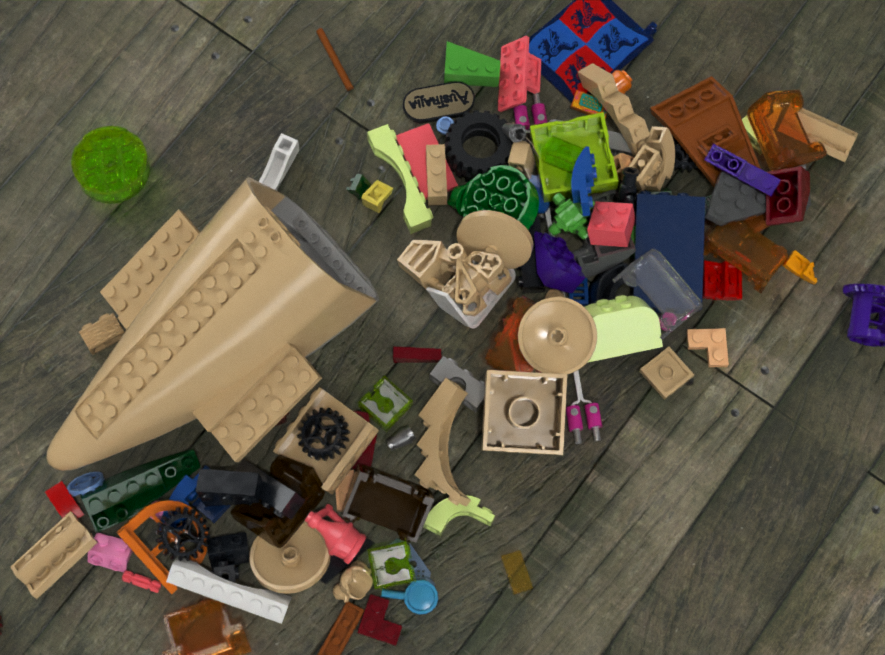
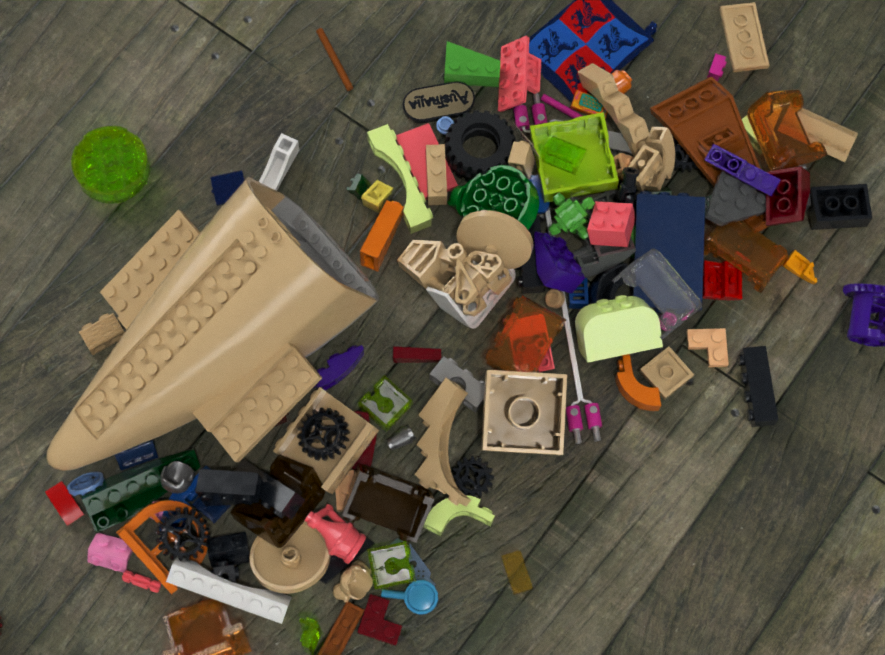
tan slope [11,511,97,599] -> none
flat silver cone [502,123,526,142] -> none
tan dish [518,297,597,374] -> none
blue slope [571,146,597,216] -> none
none -> dark blue plate [115,440,158,471]
none -> flat silver hair [160,461,195,494]
none -> clear blue piece [210,170,244,206]
none -> clear neon green bracket [299,617,323,655]
none -> dark purple slope [312,345,364,391]
none -> orange slope [360,200,404,272]
none -> black gear [452,456,494,498]
none -> dark pink bar [541,94,583,119]
none -> orange arch [615,354,661,411]
none -> dark pink piece [707,54,727,81]
none -> tan tile [719,2,770,72]
none -> black brick [738,346,779,427]
none -> black brick [808,184,872,230]

